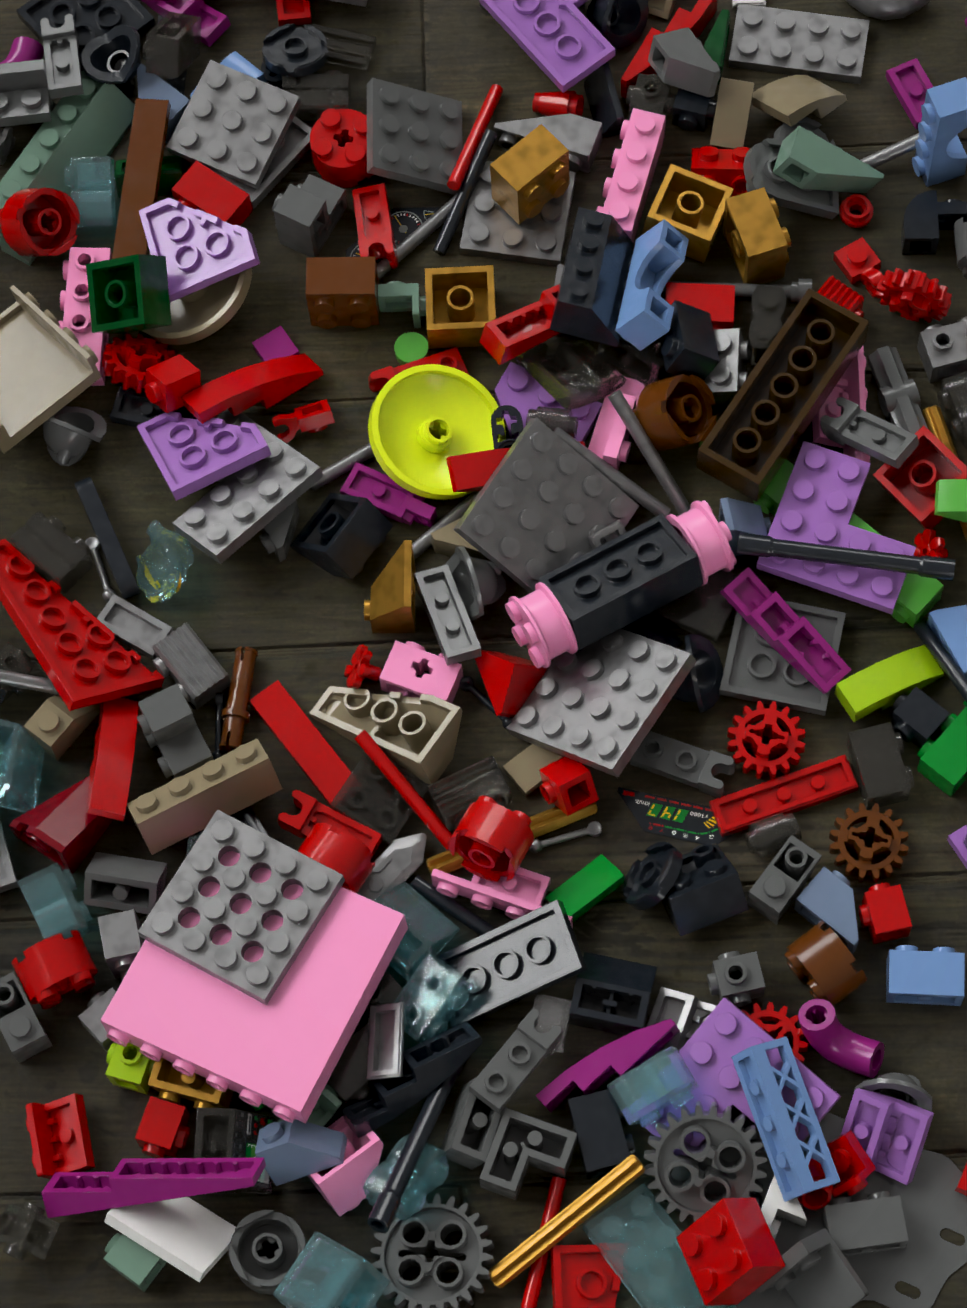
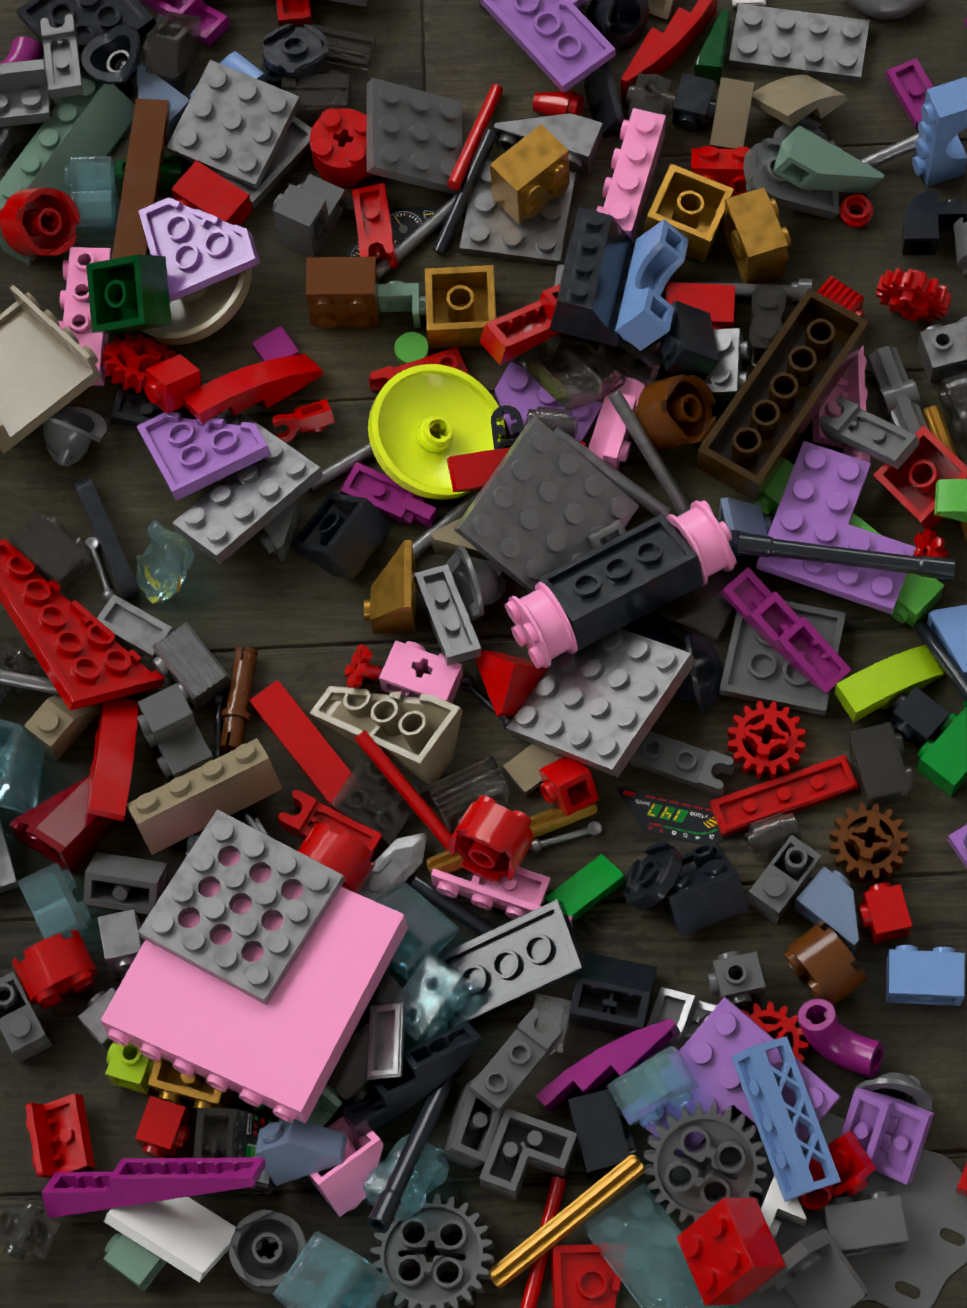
dark grey slope [648,27,720,98] -> none
red plate [833,237,883,298] -> none

